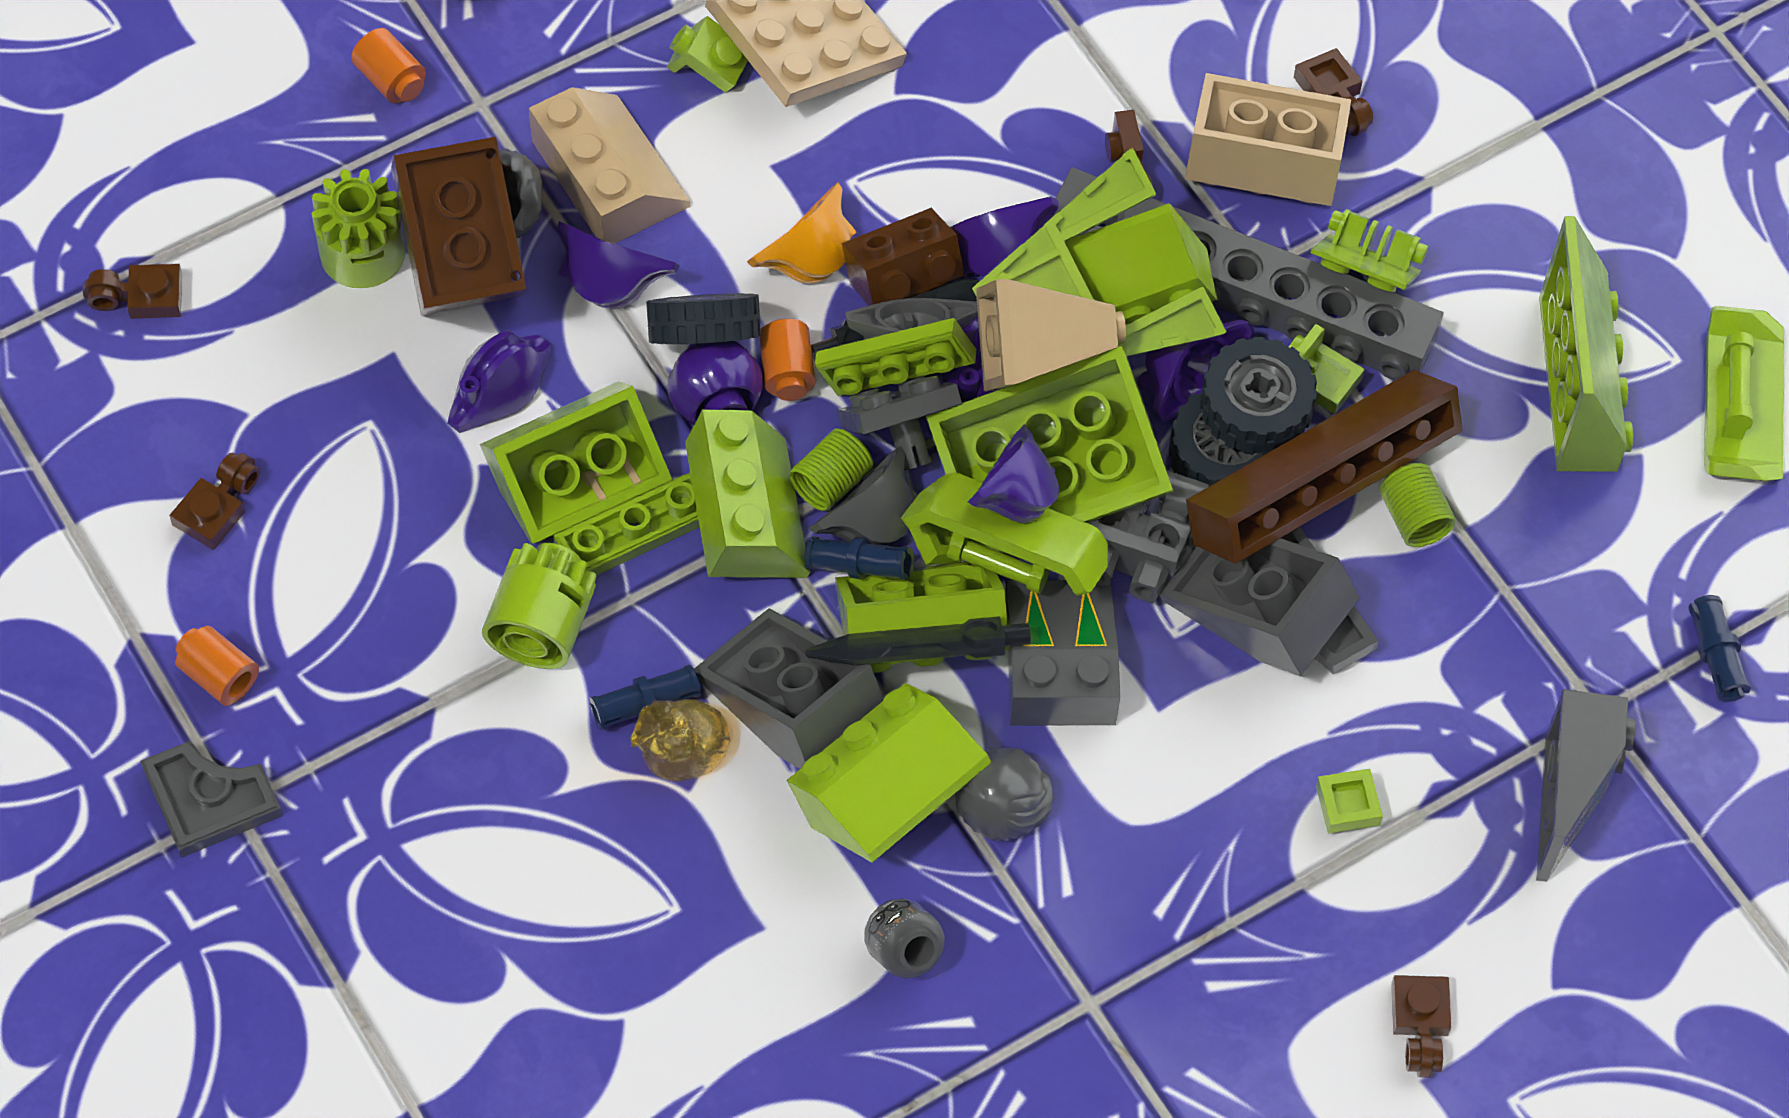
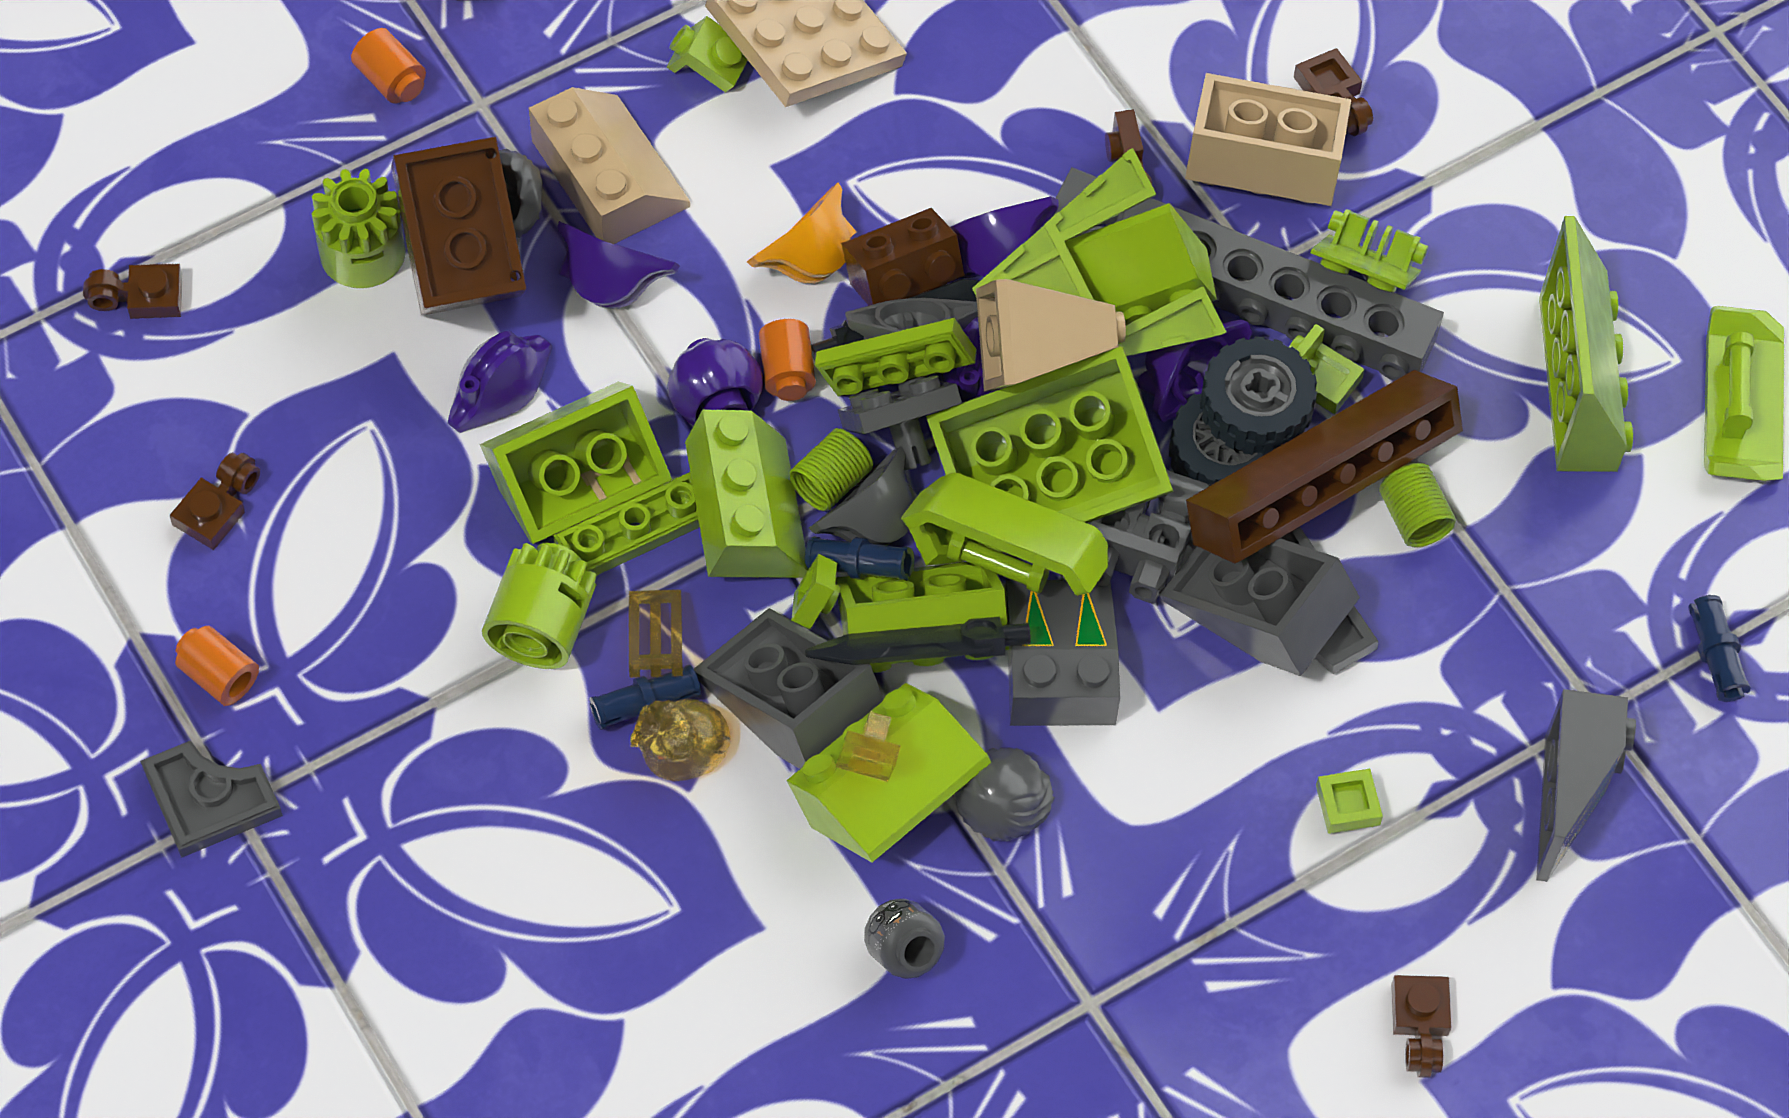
black wheel [646,293,761,344] -> none
dark purple hat [968,424,1059,523] -> none
none -> clear yellow tile [629,590,683,678]
none -> lime plate [791,554,840,629]
none -> clear yellow tile [835,712,901,782]

